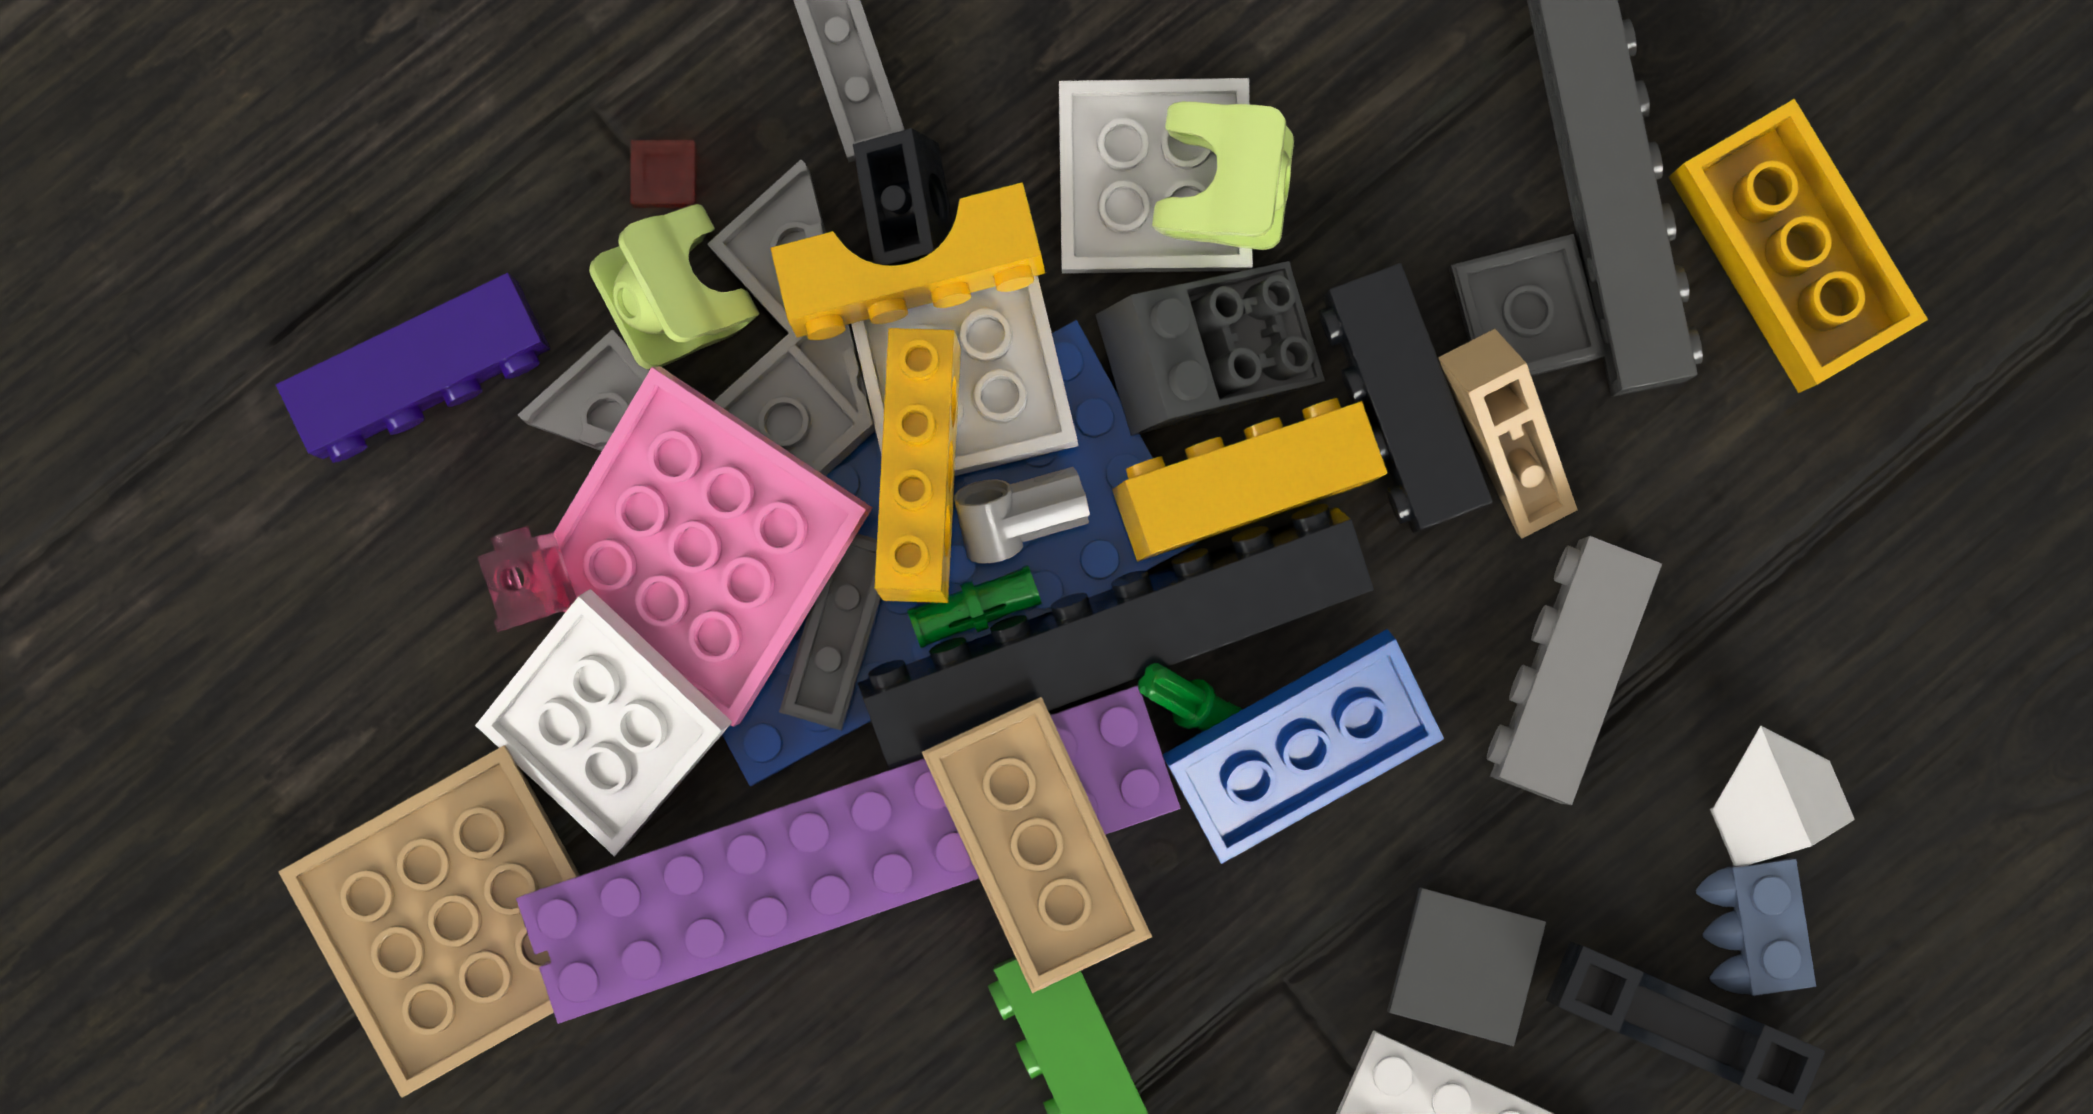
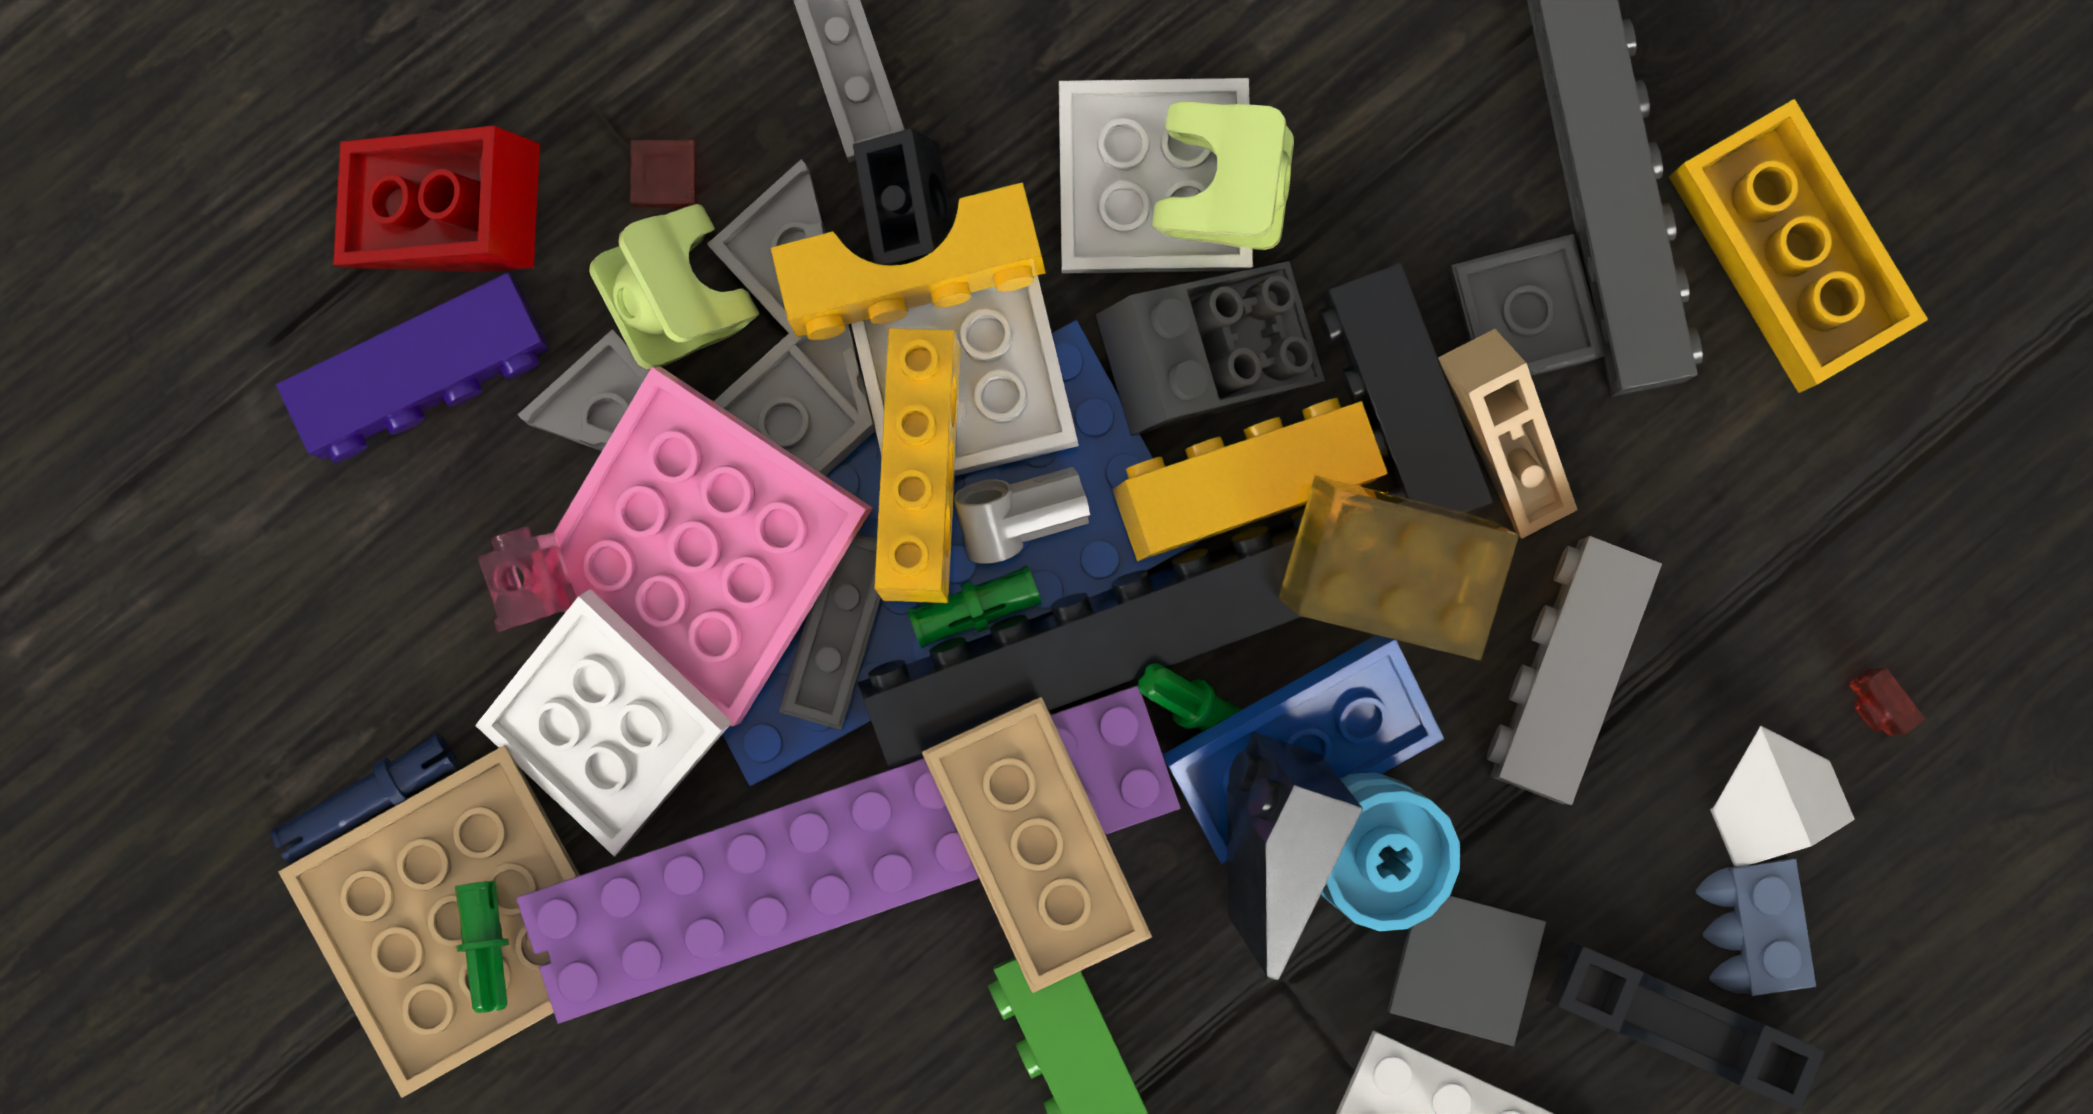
none -> dark blue pin [270,733,459,865]
none -> red slope [333,126,540,272]
none -> green axle [454,881,509,1013]
none -> black slope [1227,732,1363,980]
none -> clear yellow brick [1278,475,1519,660]
none -> medium azure wheel [1321,772,1460,931]
none -> clear red plate [1849,668,1925,735]

